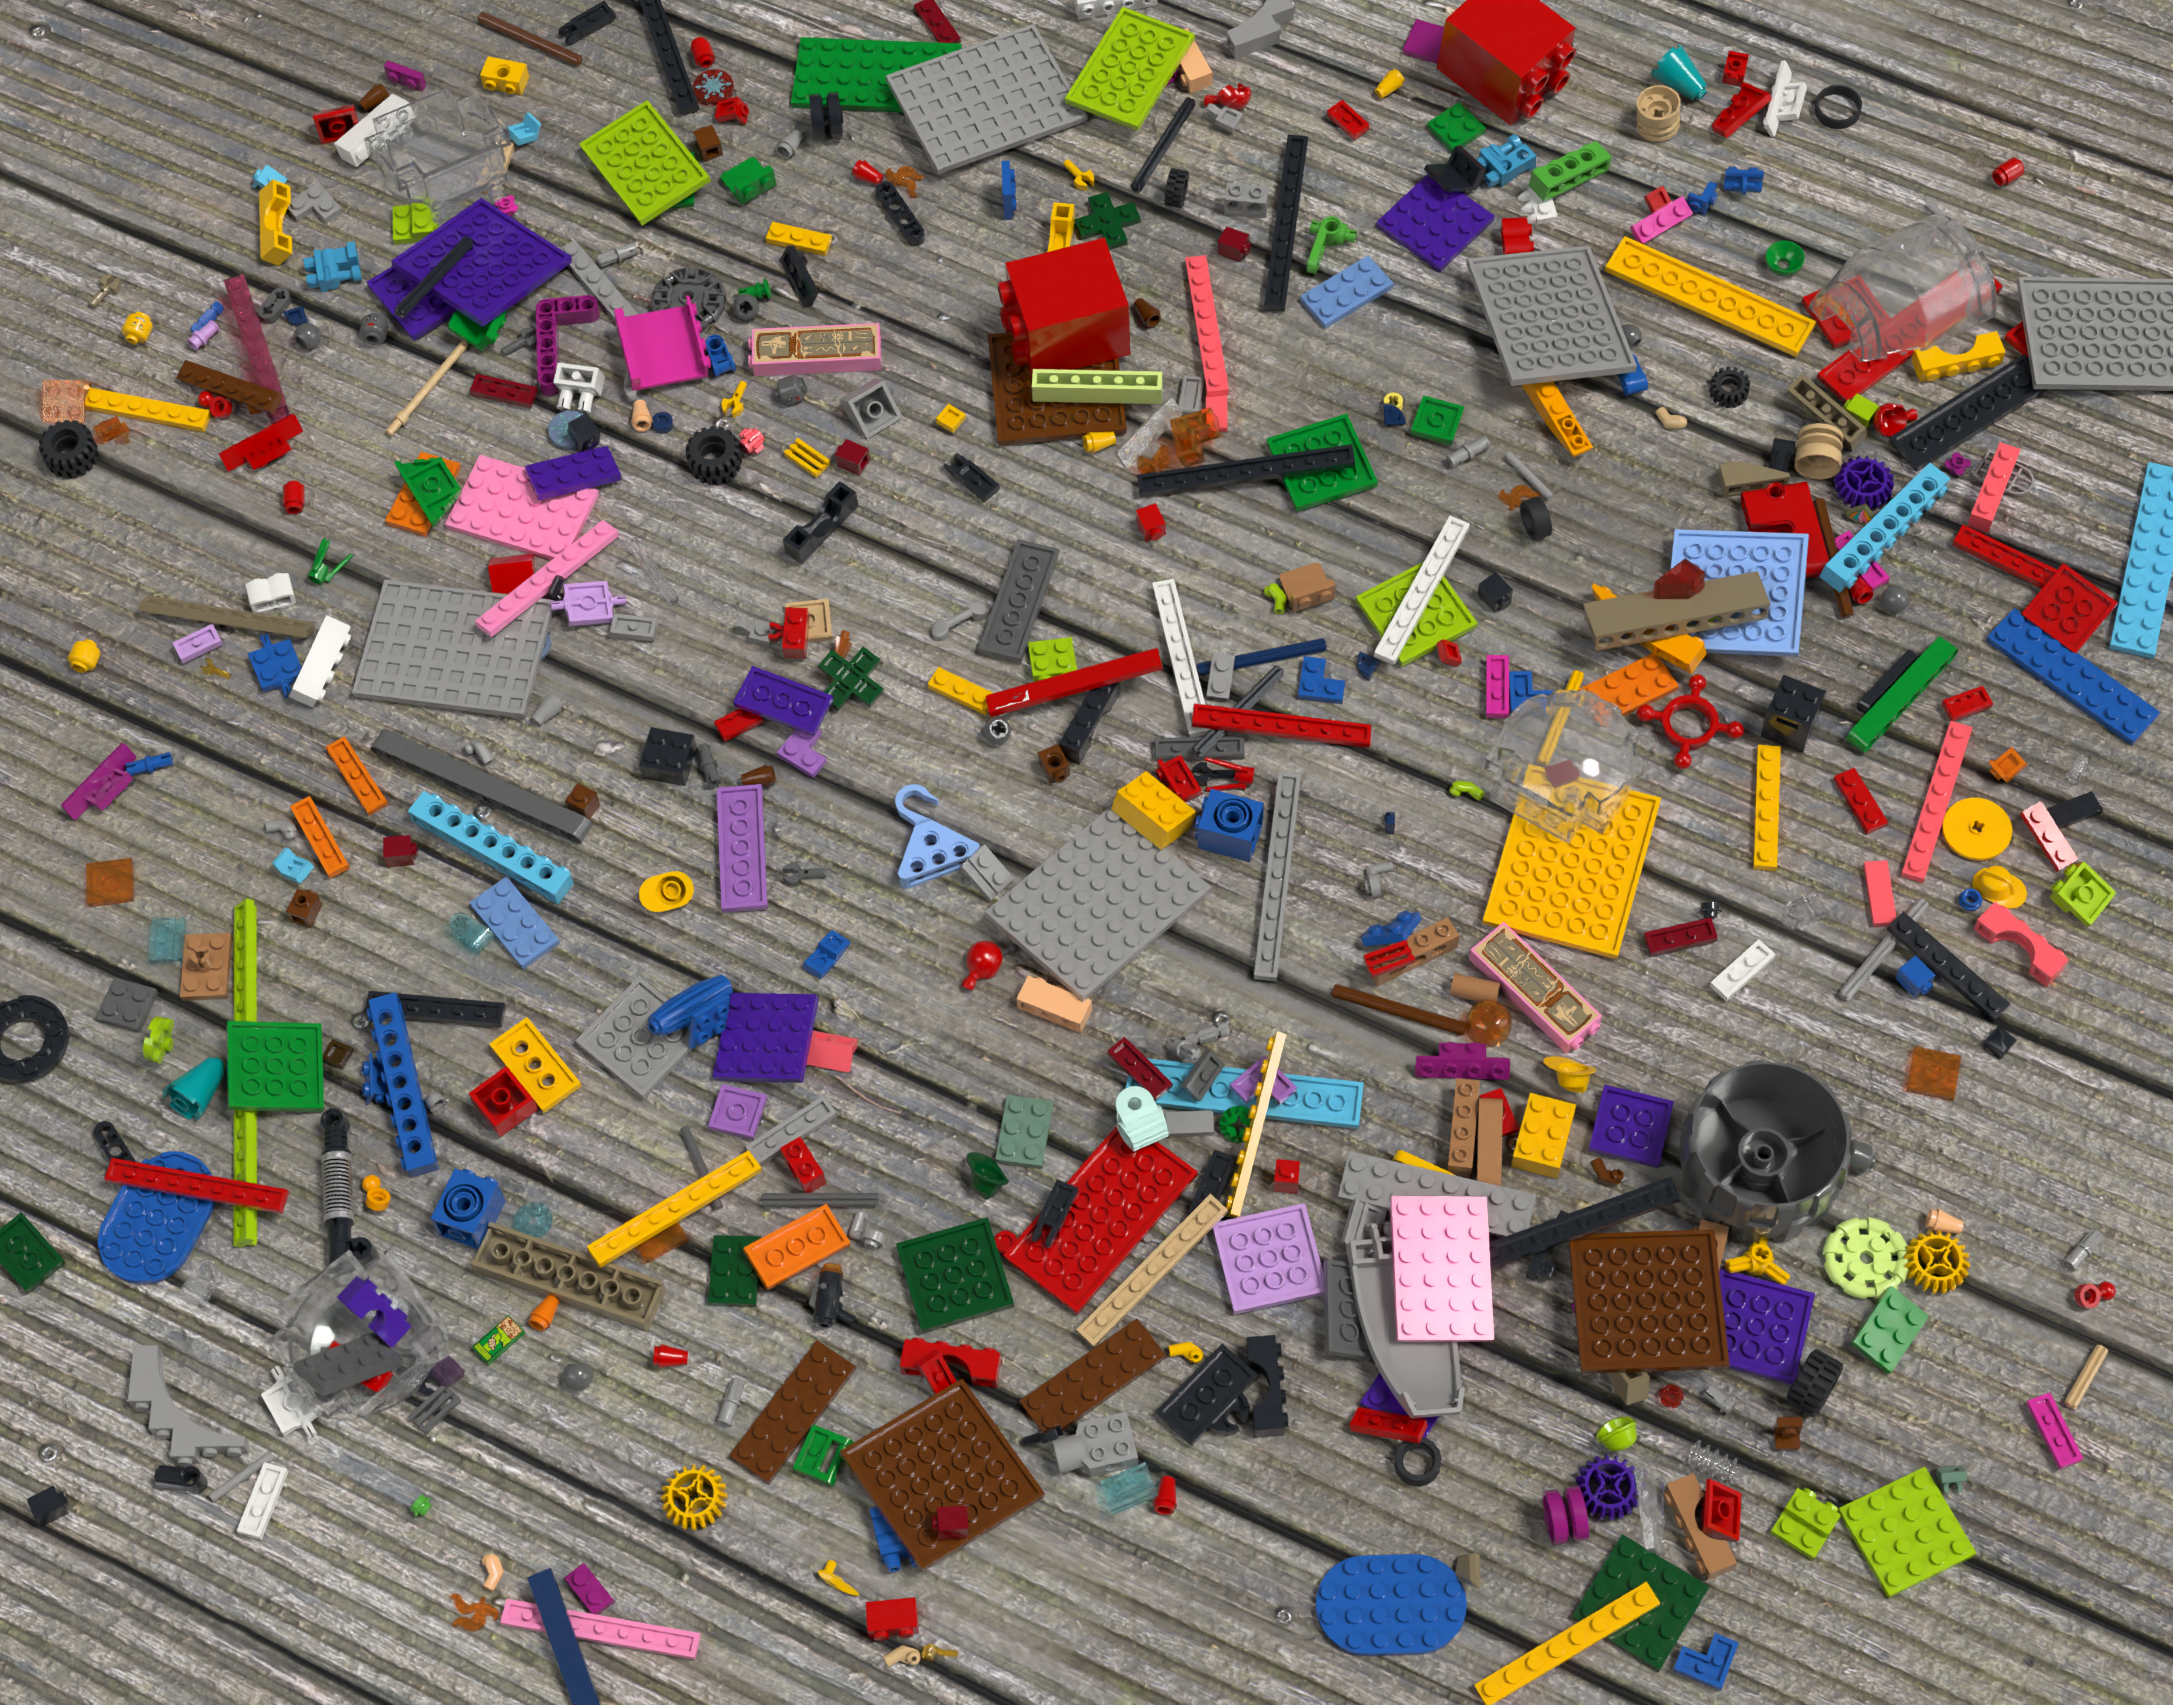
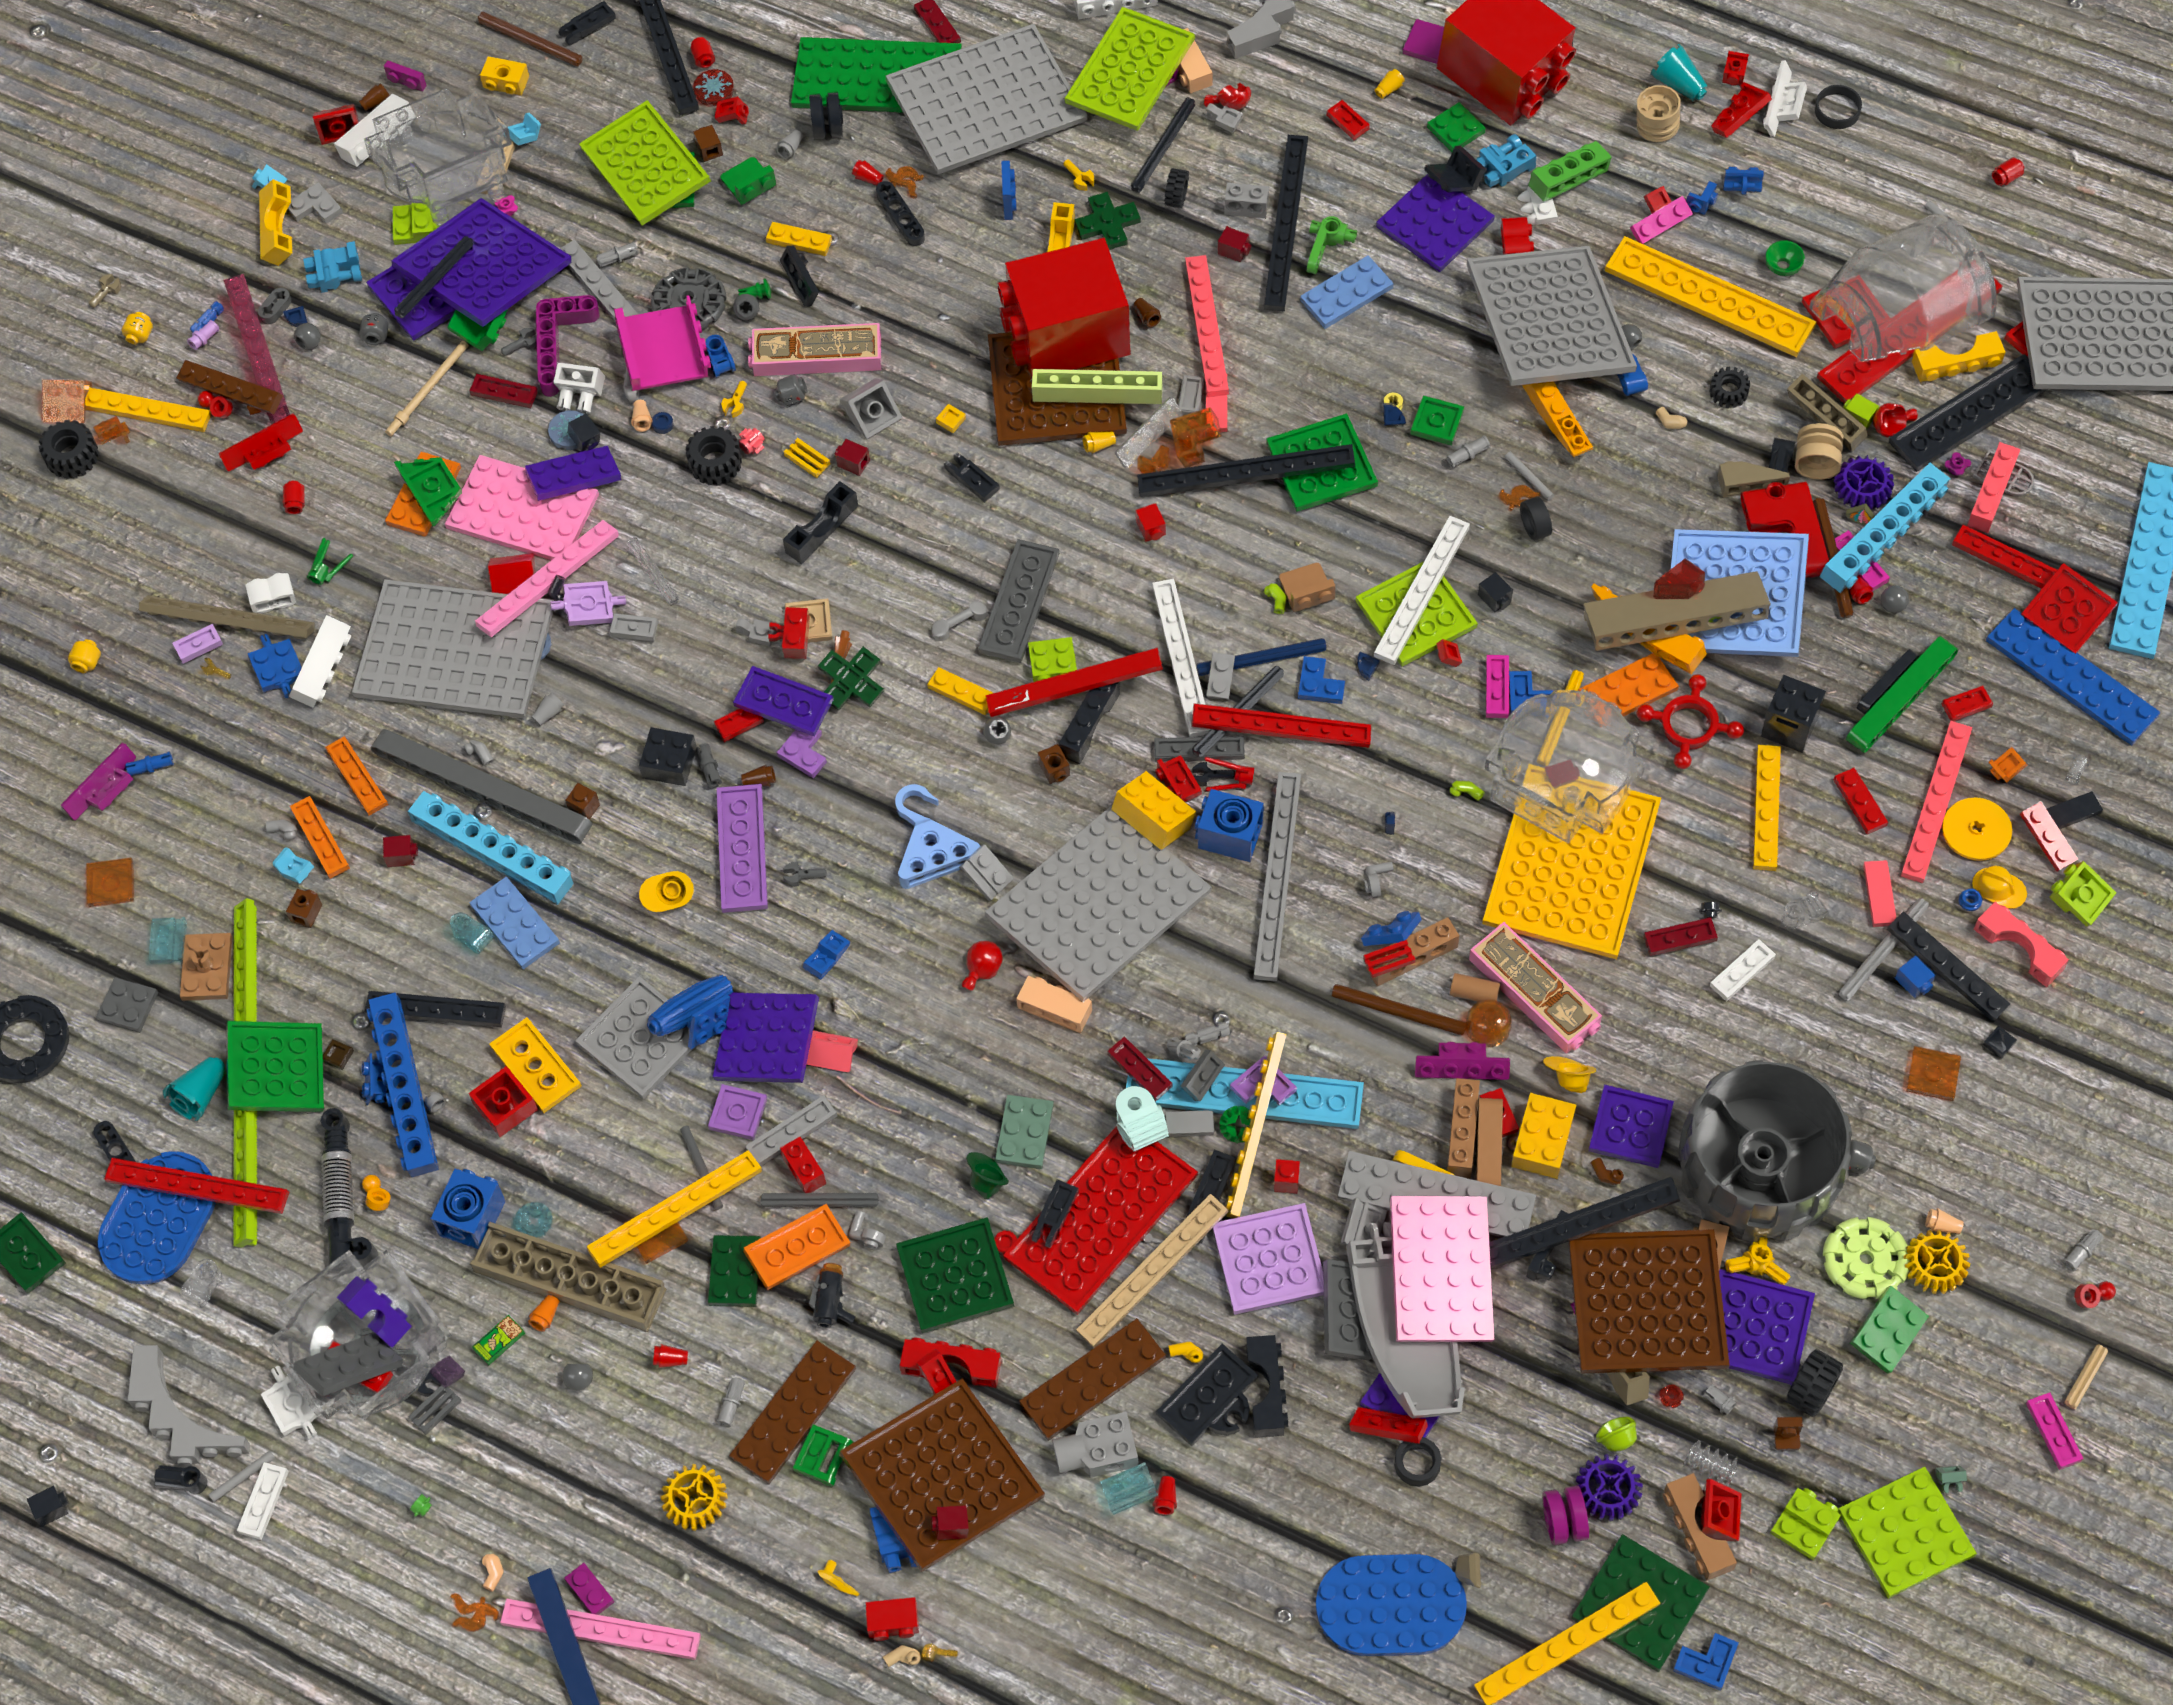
lime plate [143,1016,174,1064] -> none
black bar [1022,1425,1064,1446] -> none
clear wing [1634,1468,1665,1556] -> none

